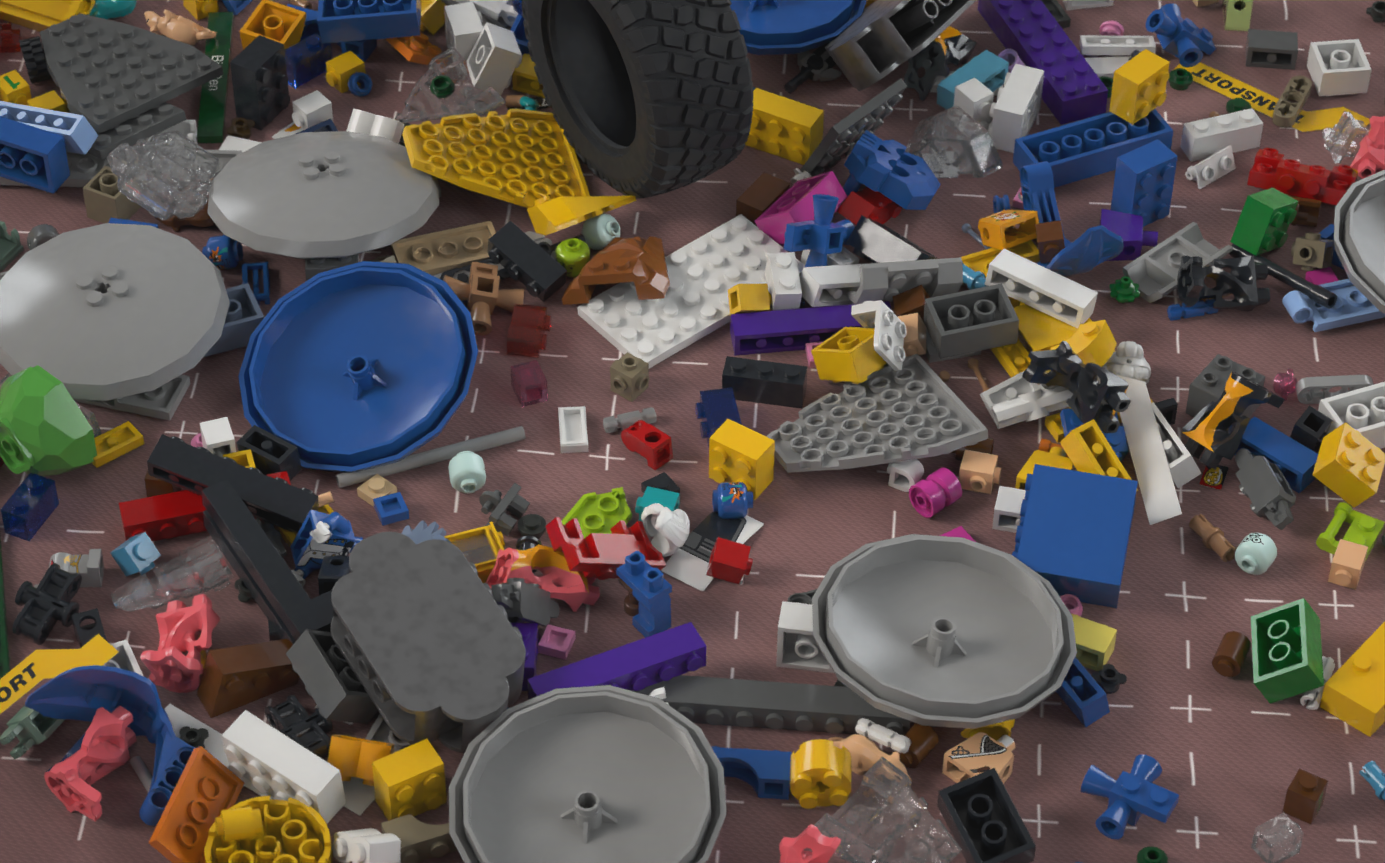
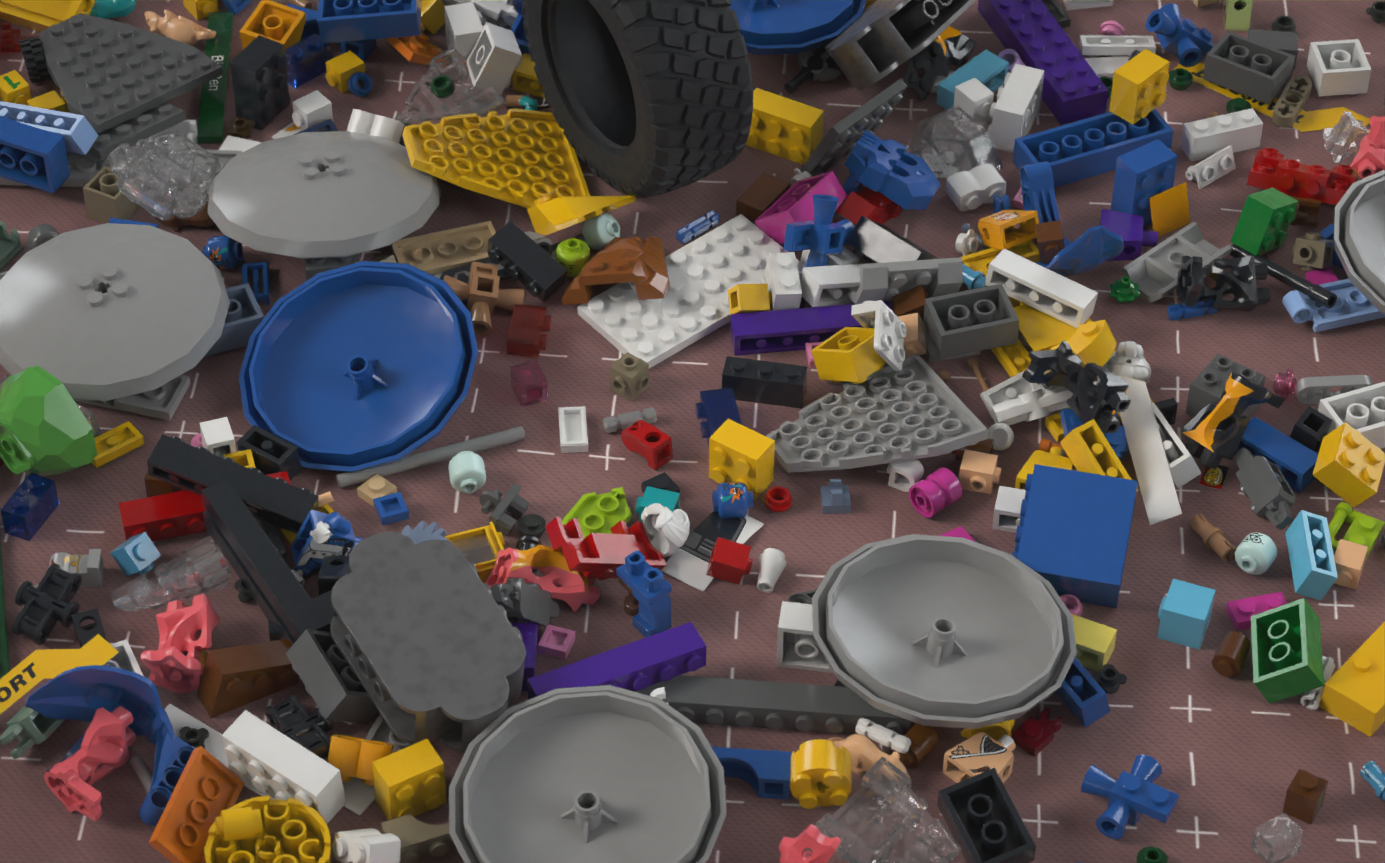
none -> blue axle [676,210,720,244]
none -> white cone [756,548,787,593]
none -> red plate [764,486,793,512]
none -> sand blue tile [820,479,851,514]
none -> white brick [946,163,1006,211]
none -> white plate [955,229,978,256]
none -> white plate [988,423,1014,450]
none -> dark red plate [1011,708,1063,757]
none -> light orange sticker [1150,182,1191,238]
none -> medium azure head [1157,579,1216,650]
none -> dark grey brick [1203,31,1295,104]
none -> dark pink plate [1226,592,1288,630]
none -> pearl dark grey plate [1271,16,1296,32]
none -> medium azure brick [1285,510,1338,600]

